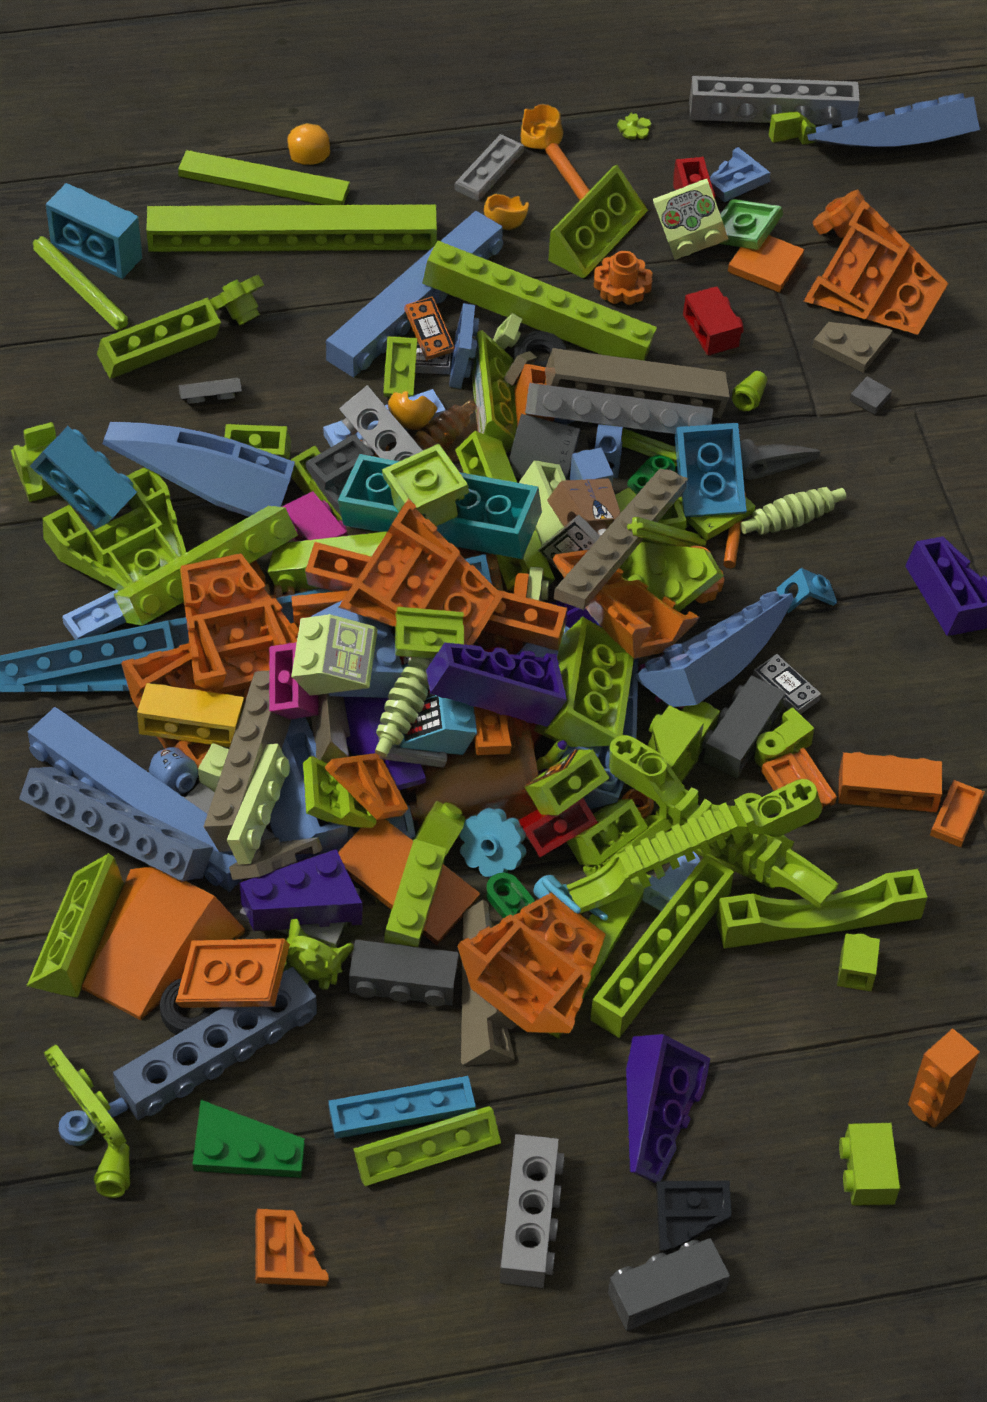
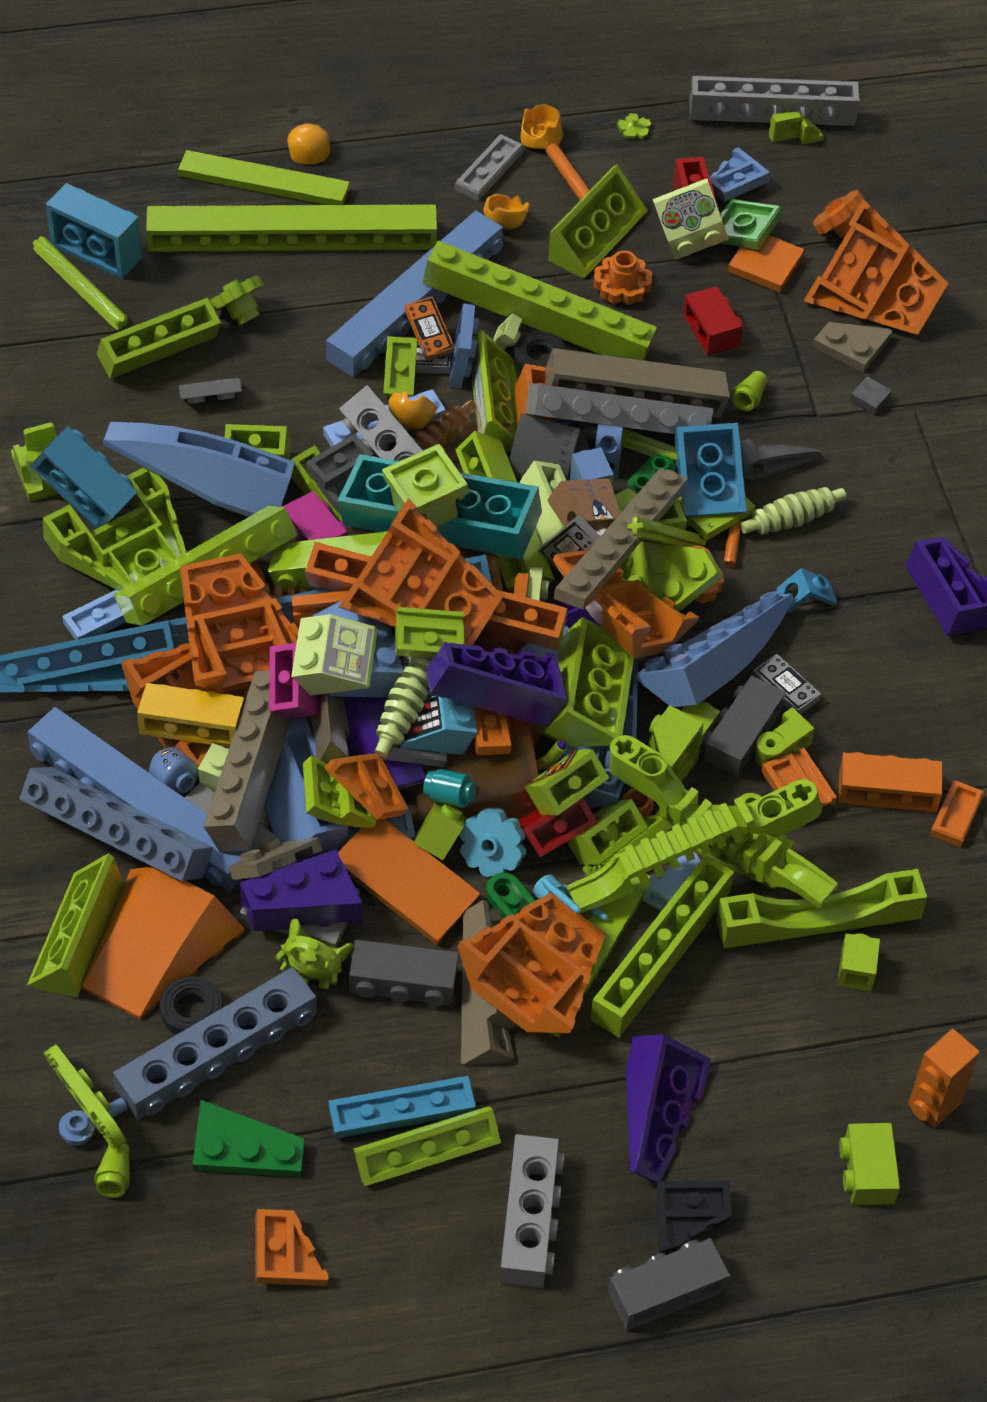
orange tile [175,938,290,1008] -> none
yellowish green plate [227,744,290,864] -> none
lime brick [384,839,447,947] -> none
dark tan tile [504,351,538,386] -> none
medium blue wedge [808,93,980,147] -> none
none -> teal brick [423,769,476,808]

